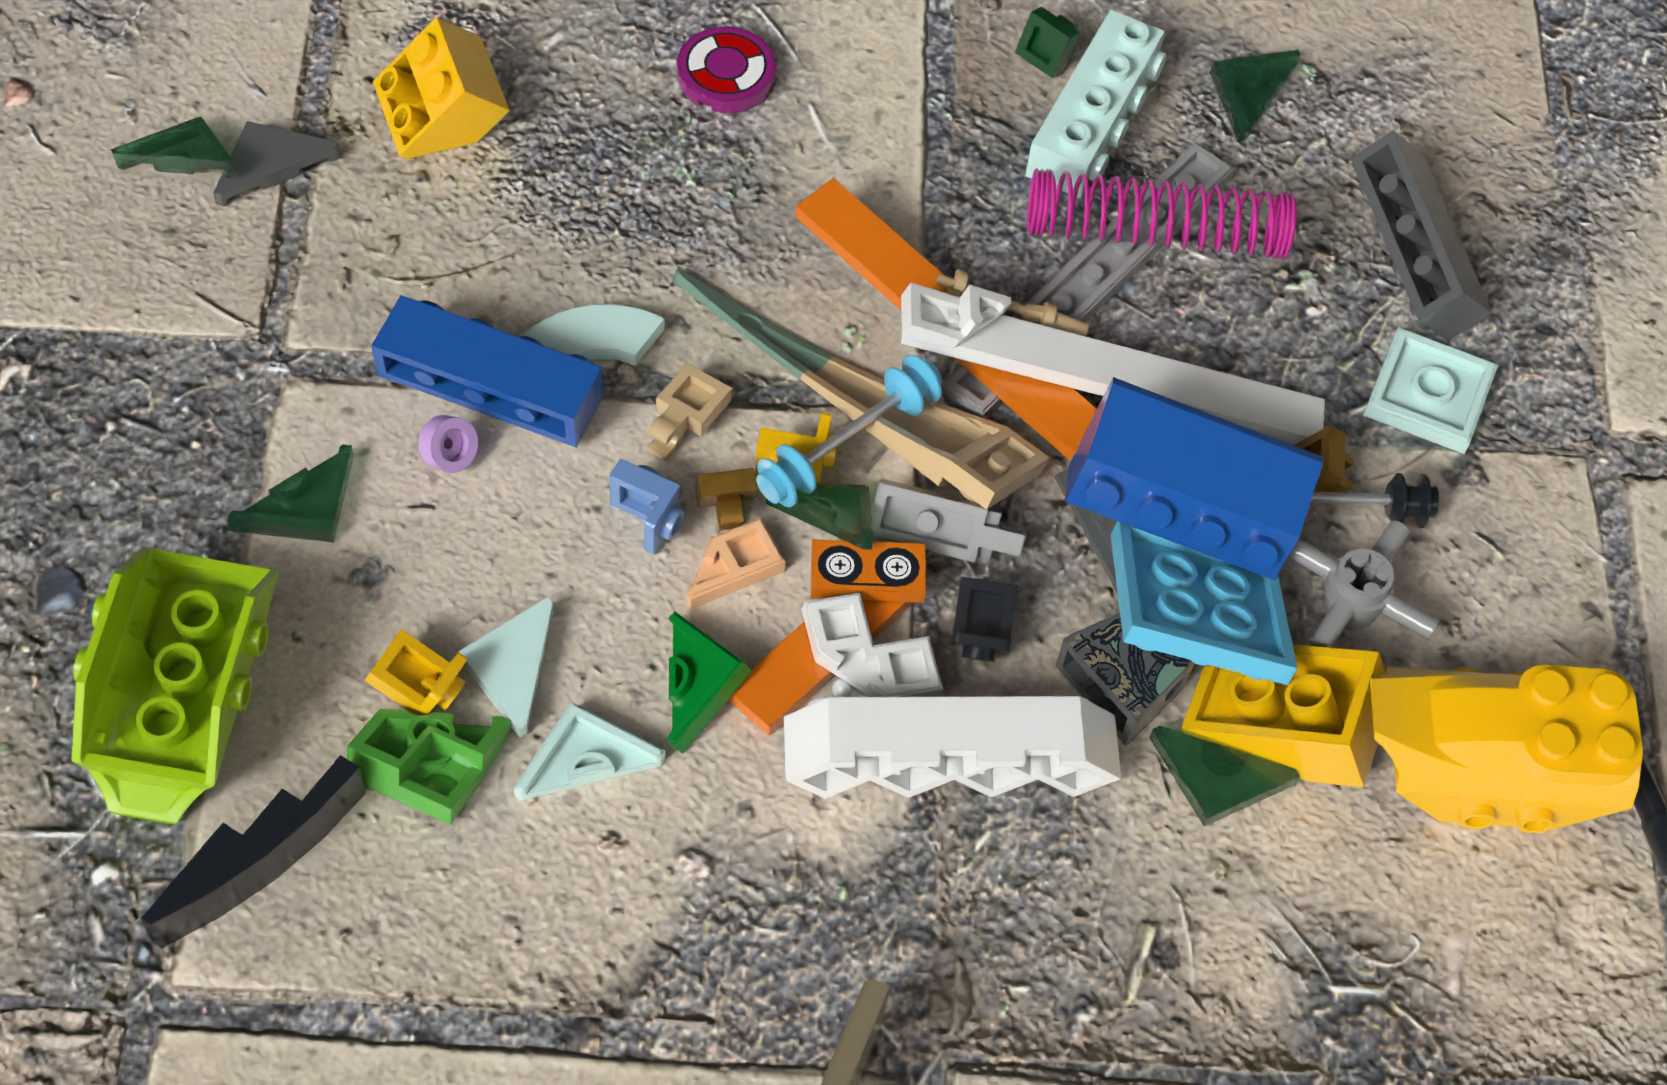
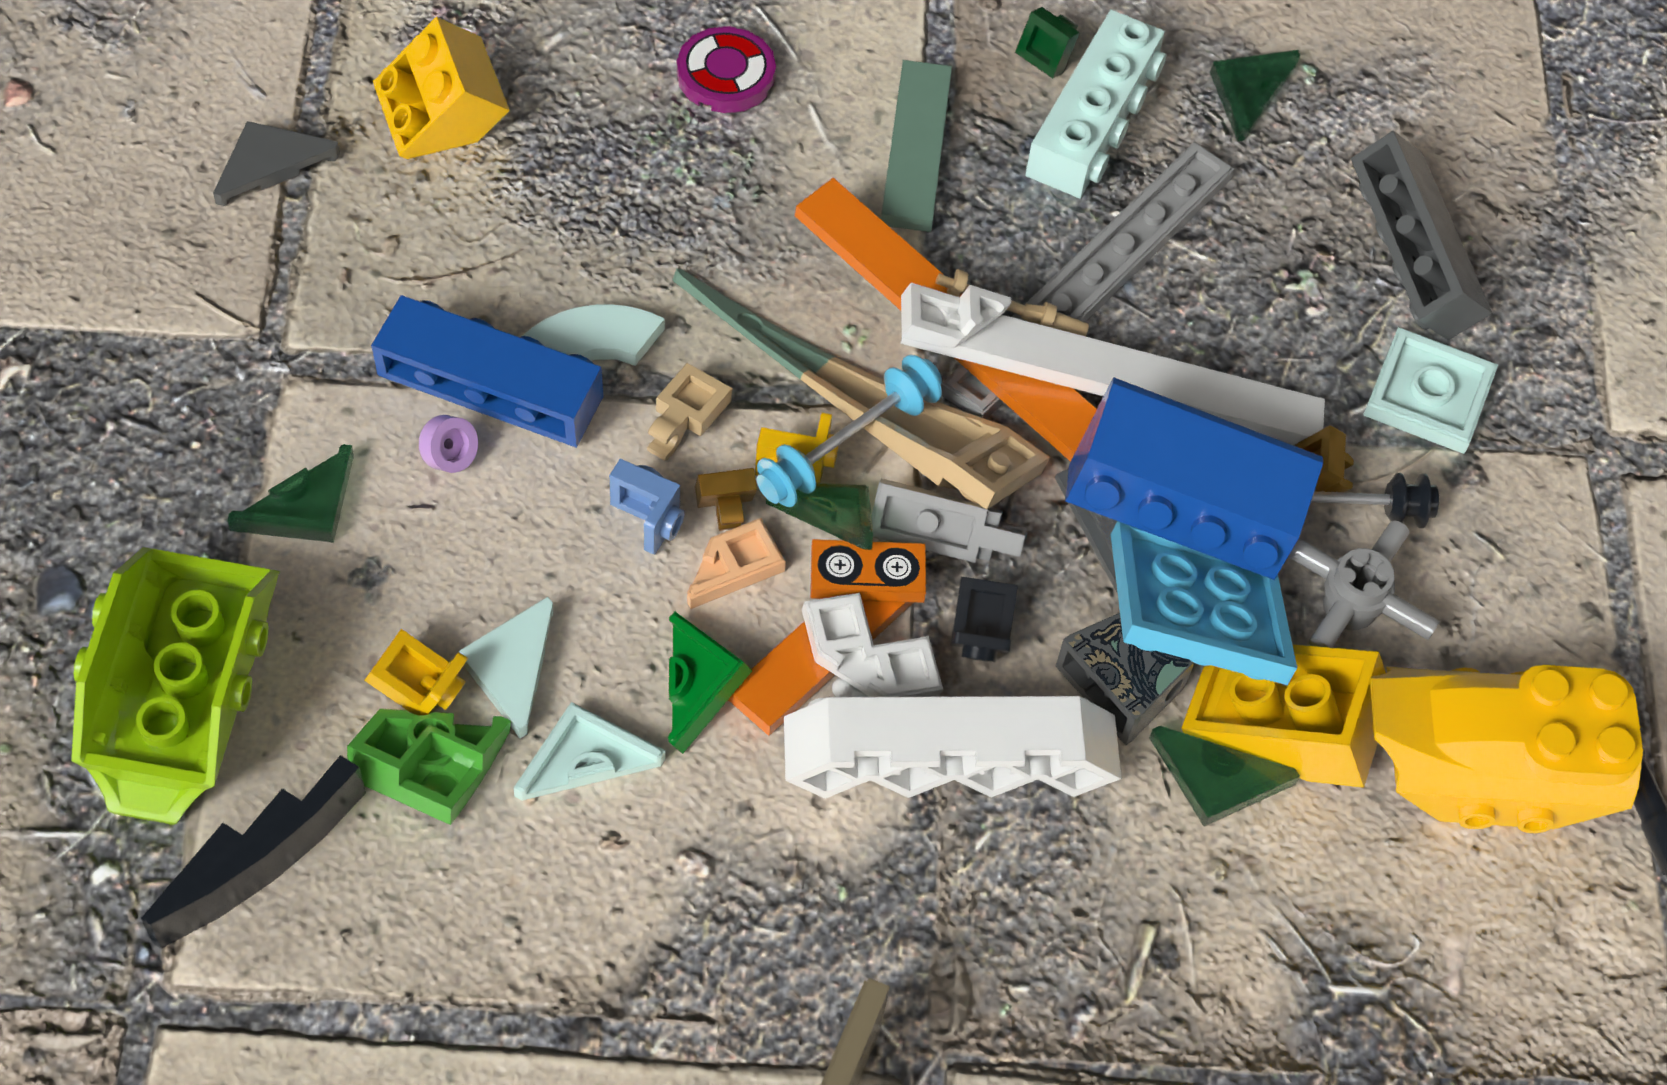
clear green tile [110,116,237,178] -> none
dark pink piece [1027,168,1297,260] -> none
none -> sand green tile [881,60,952,232]

